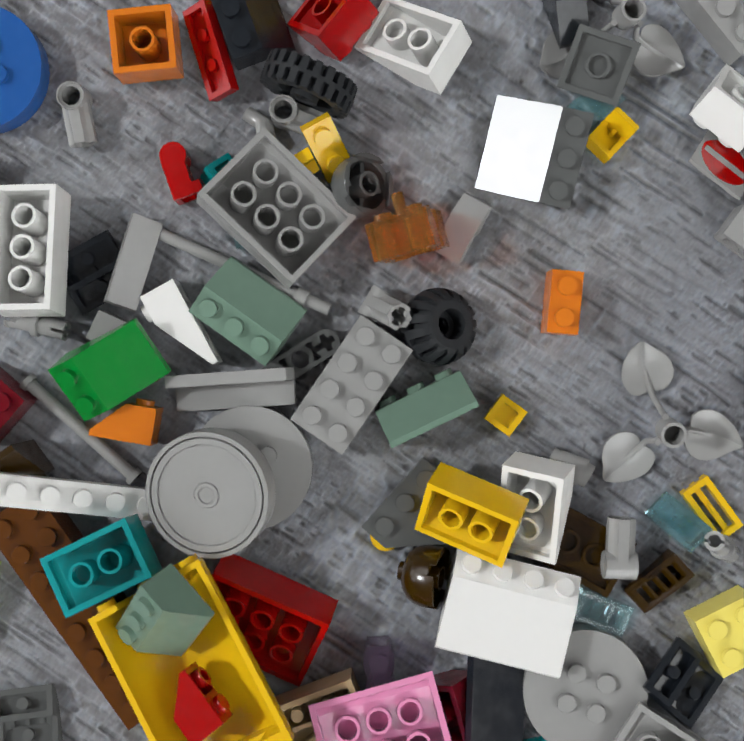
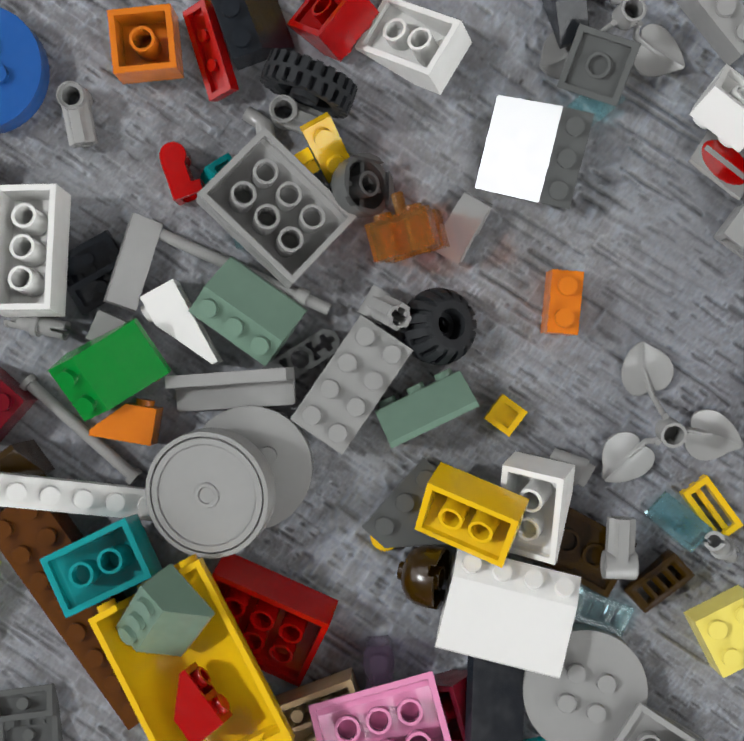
yellow bracket [586,107,639,164] -> none
black slope [642,637,724,729] -> none

